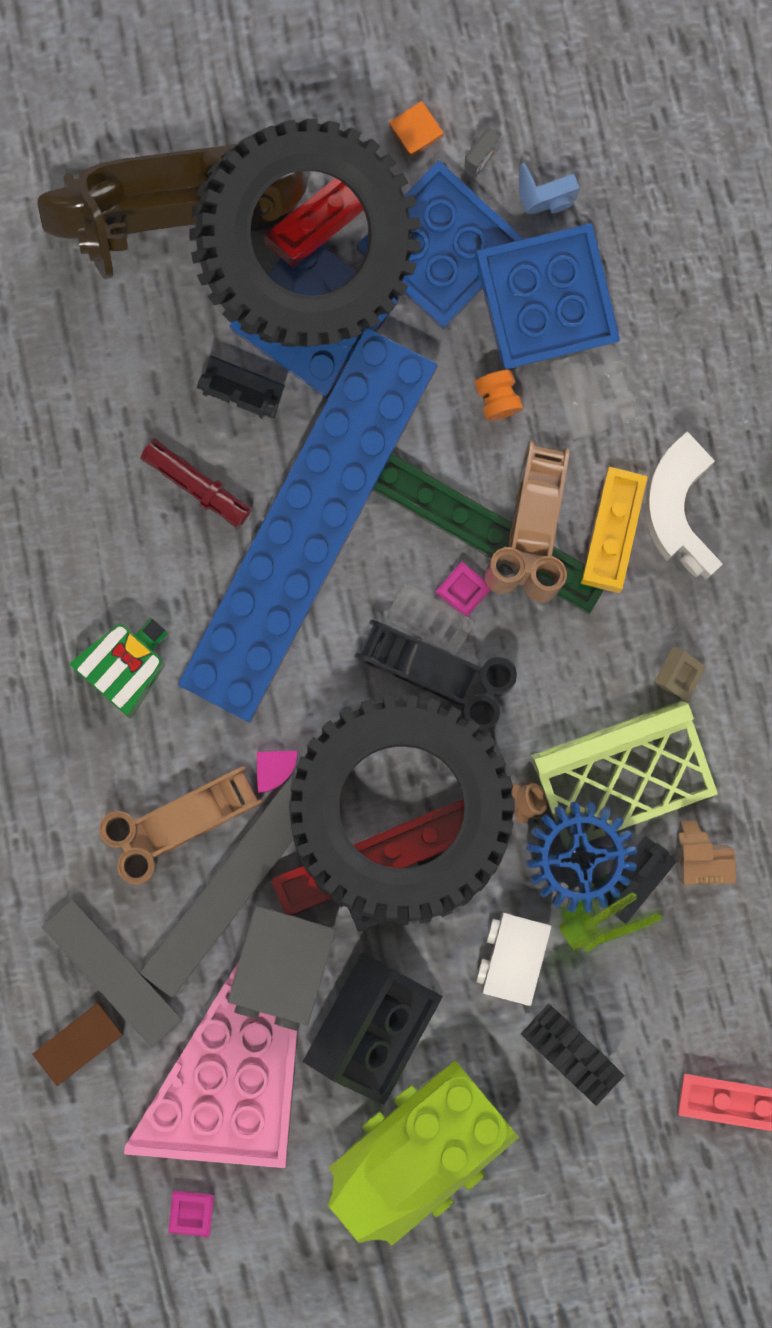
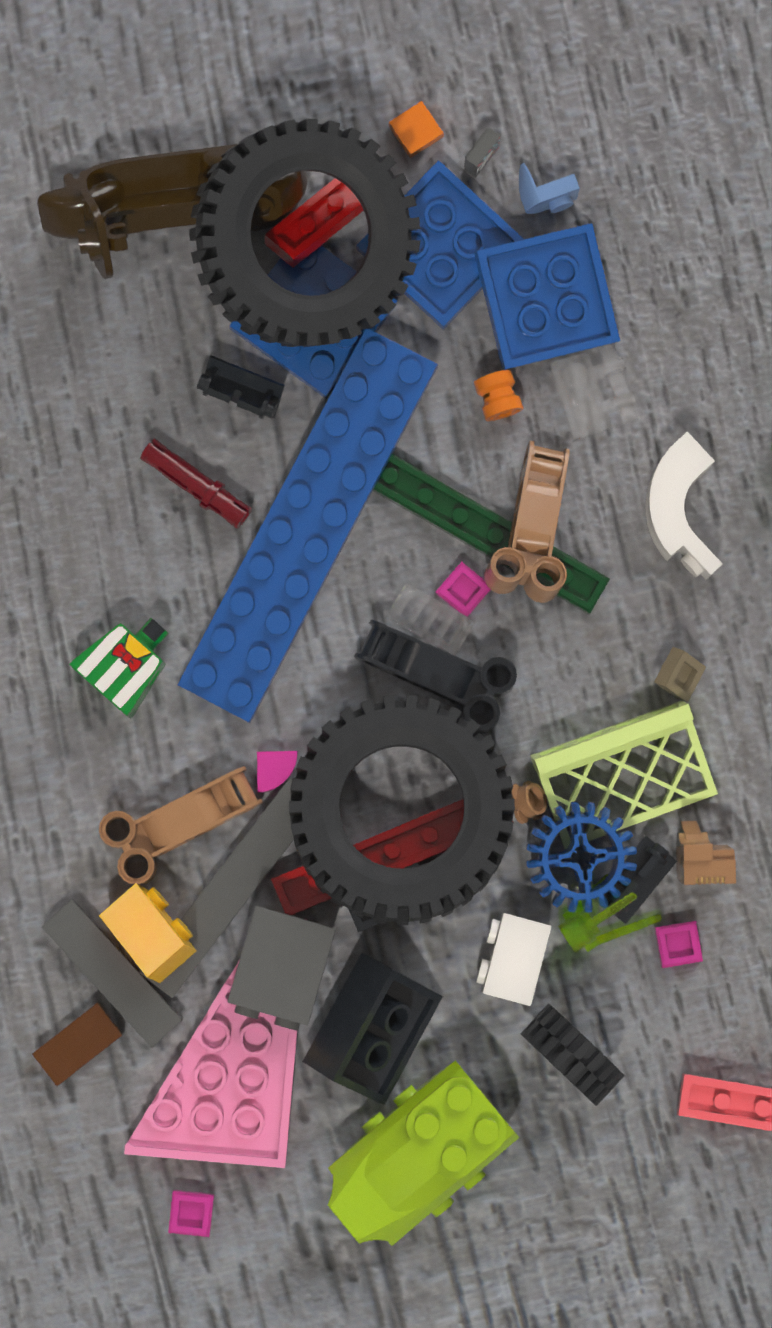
yellow plate [580,467,648,594] -> none
none -> yellow brick [99,883,197,983]
none -> dark pink tile [654,921,703,968]

